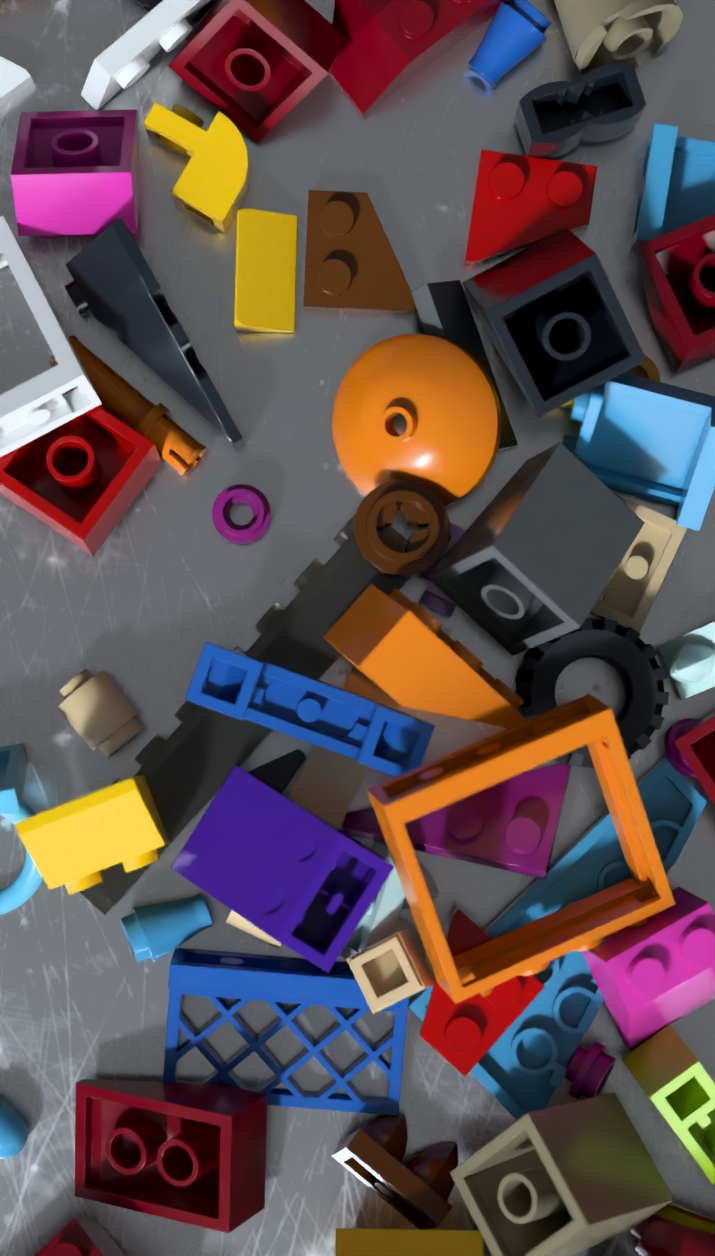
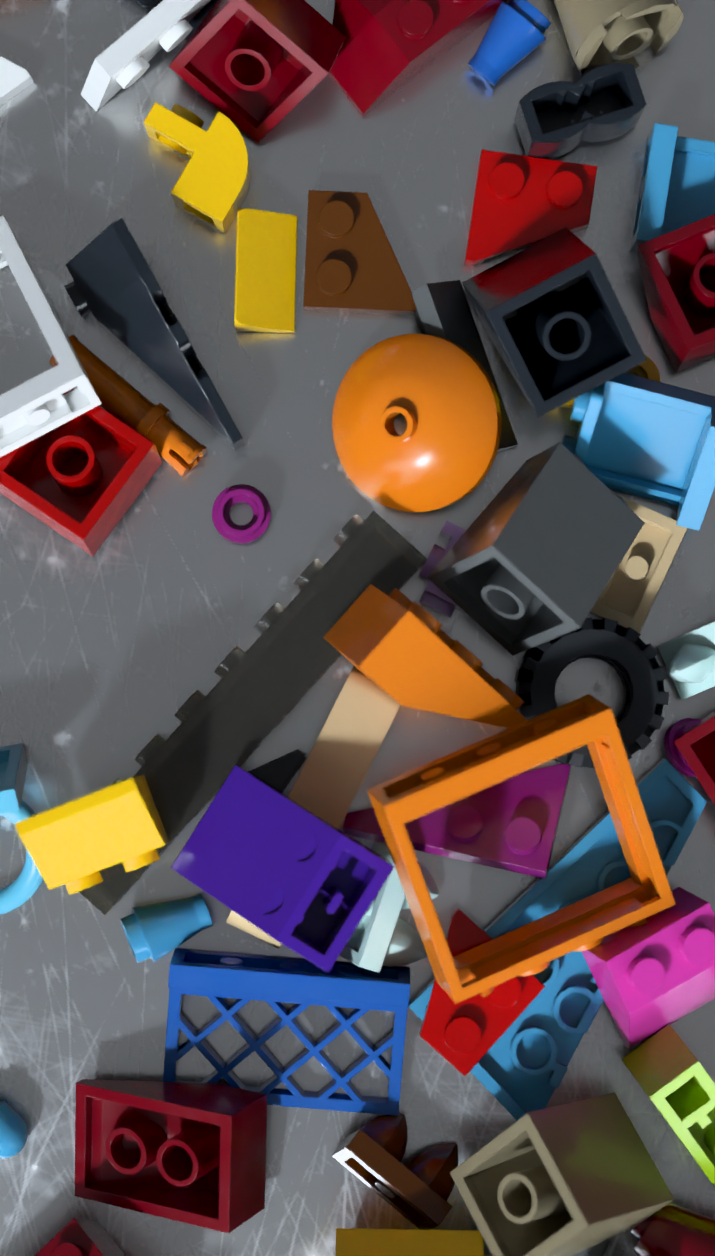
dark pink slope [10,109,140,239] -> none
tan brick [57,669,144,759] -> none
blue slope [185,641,435,777] -> none
tan slope [346,930,435,1014] -> none
reddish brown gear [353,480,450,578] -> none
magenta plate [564,1042,616,1099] -> none

